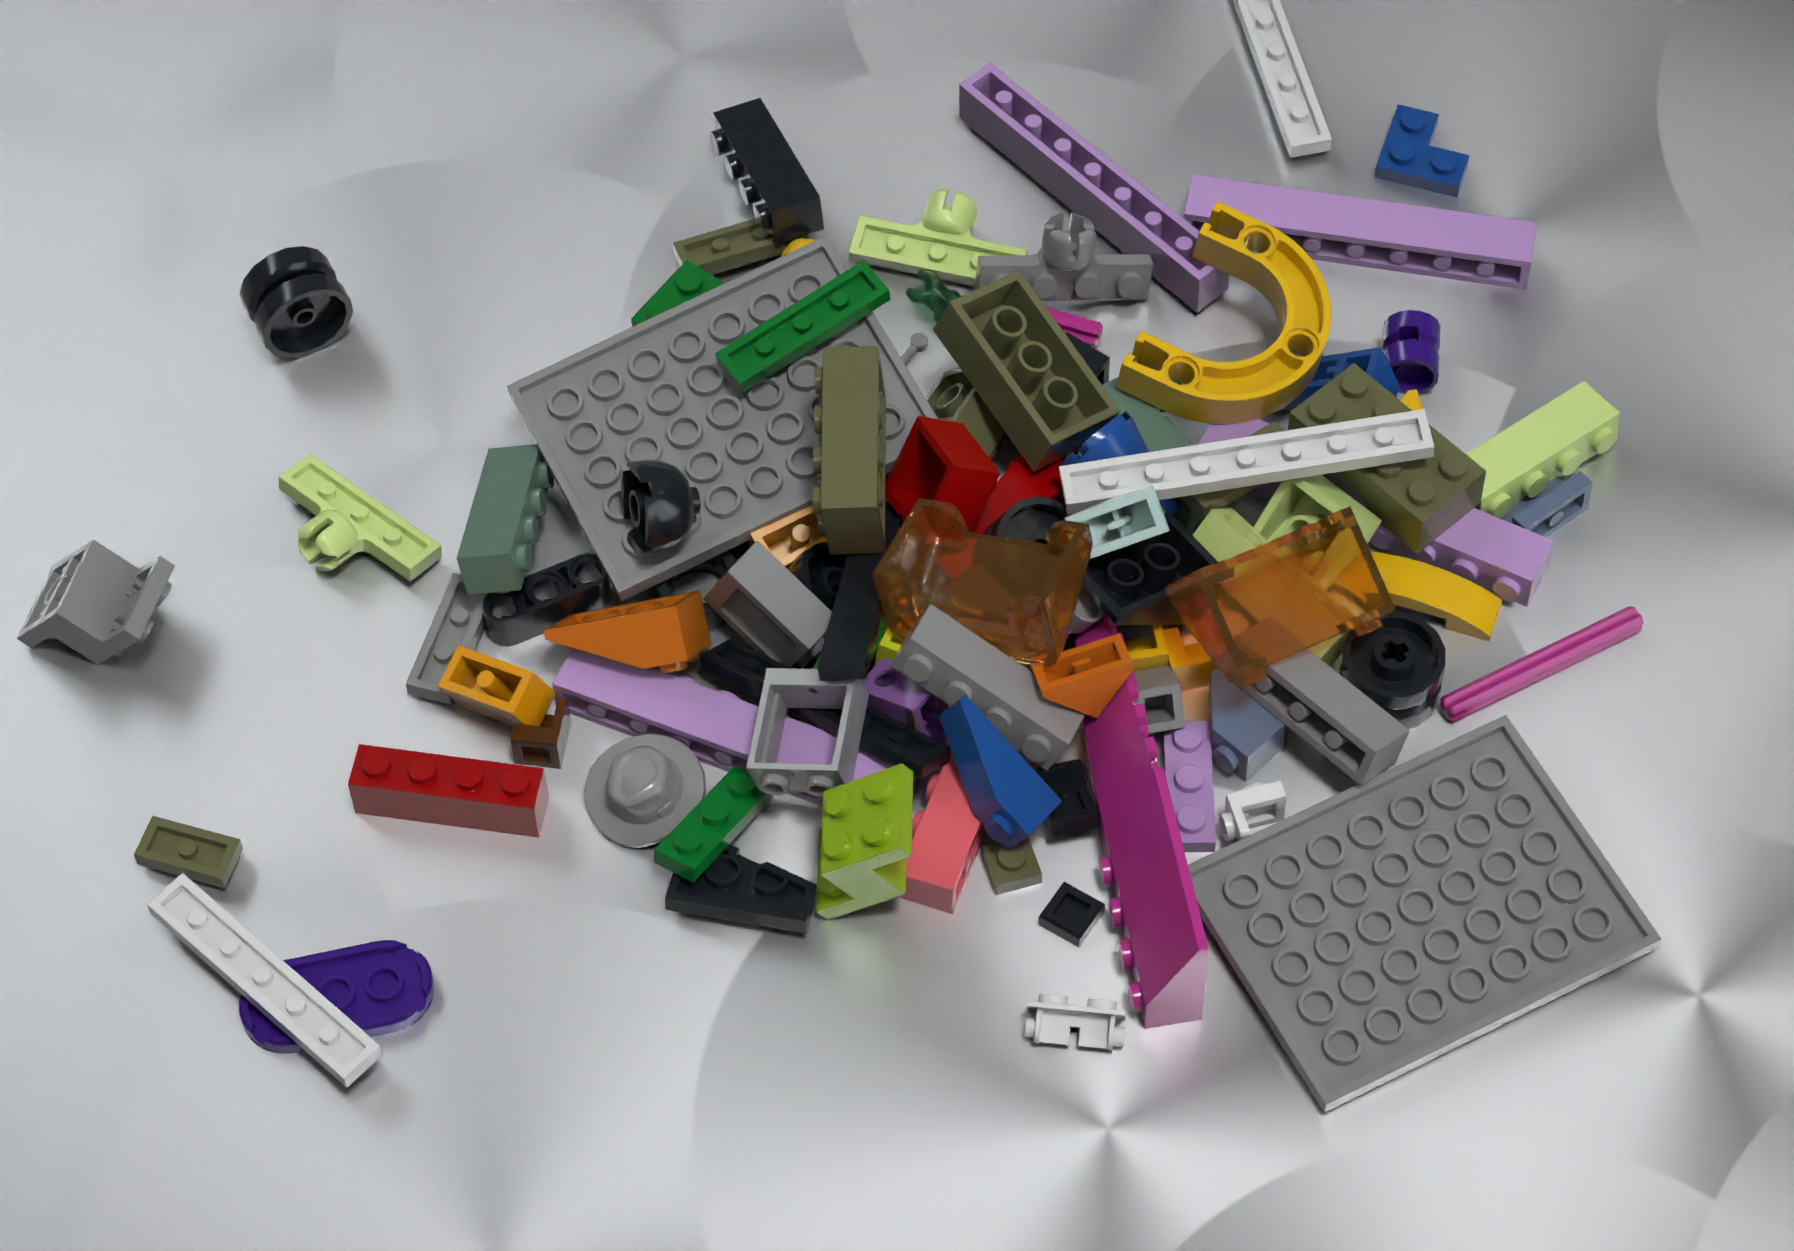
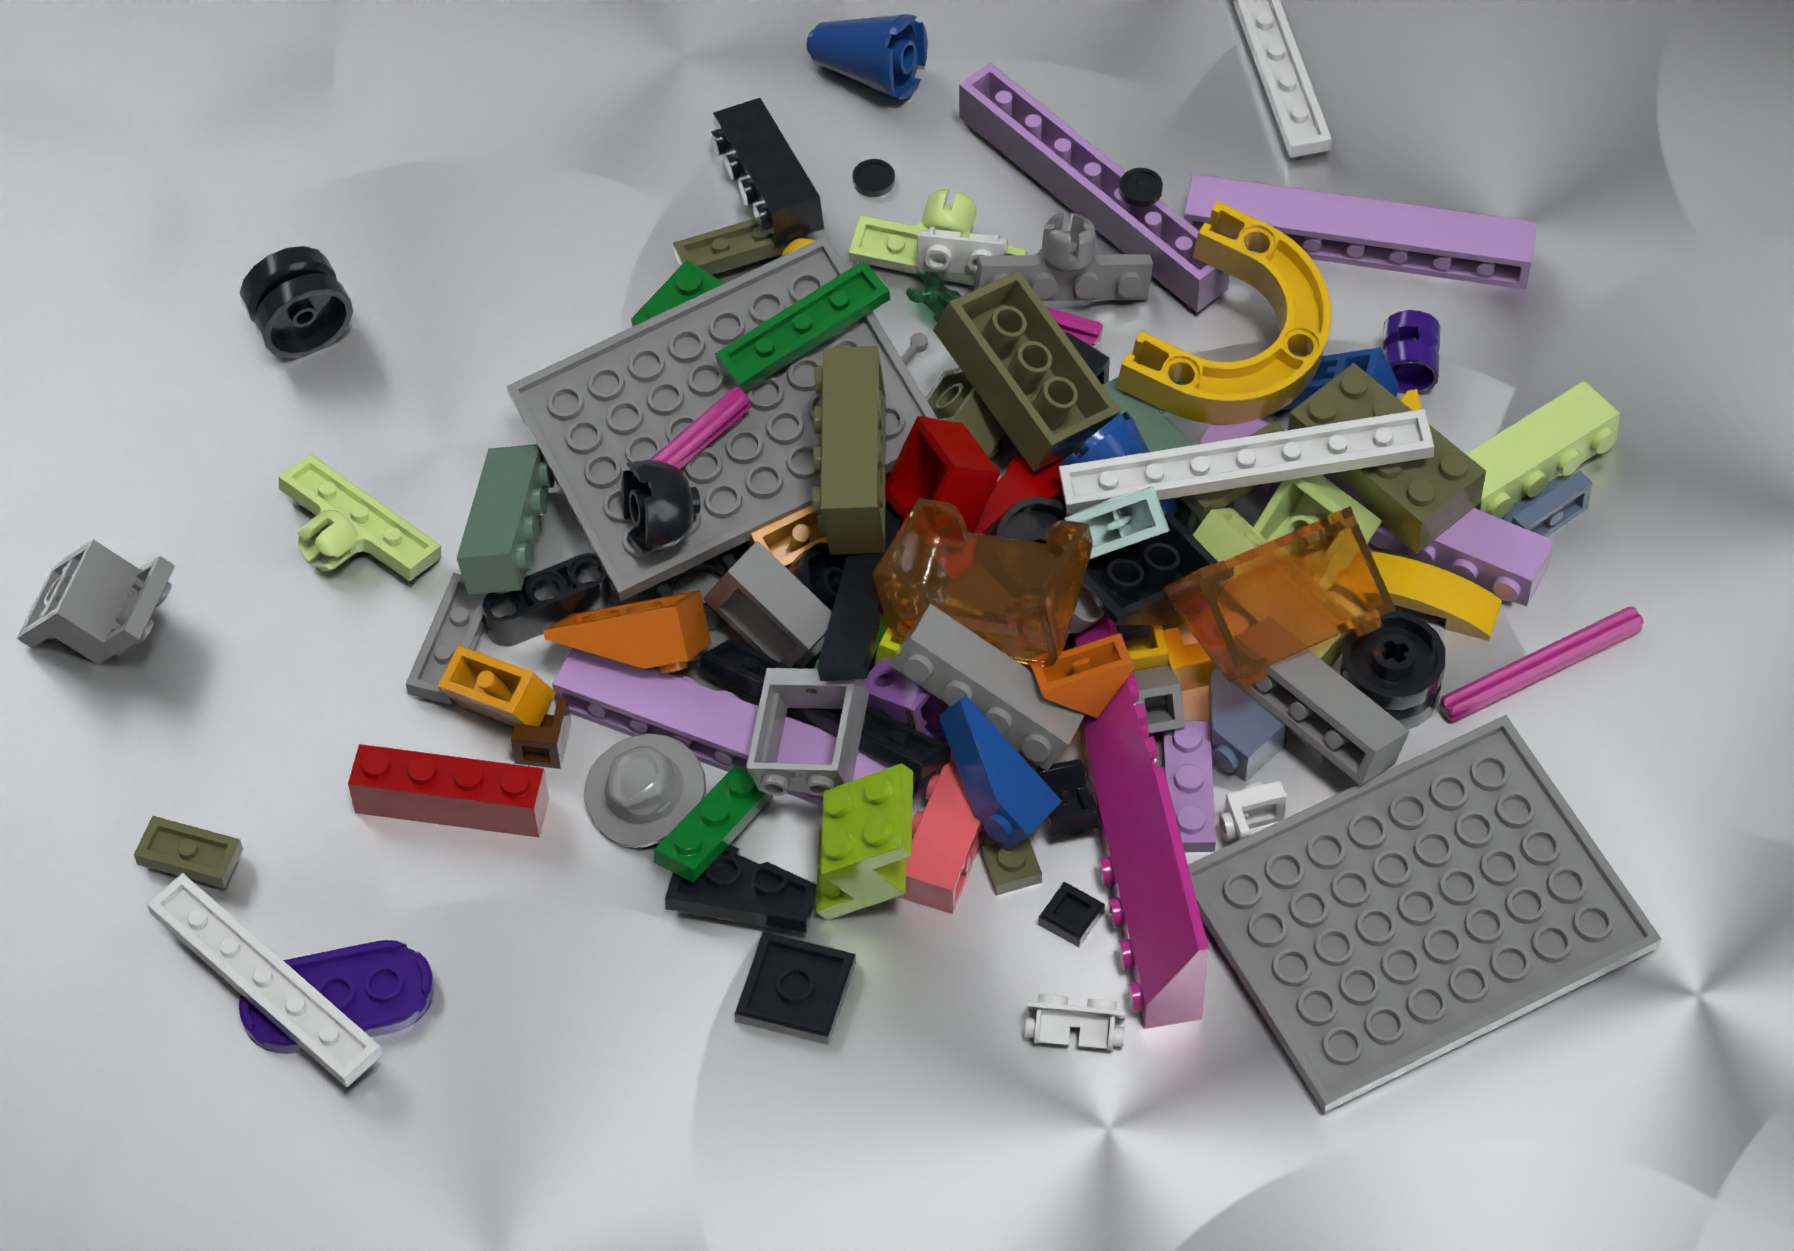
blue plate [1375,104,1470,198] -> none
none -> dark pink axle [649,387,751,469]
none -> black tile [734,931,856,1045]
none -> blue cone [806,14,928,99]
none -> black piece [852,159,895,197]
none -> white hinge [917,227,1008,276]
none -> black piece [1119,168,1163,207]

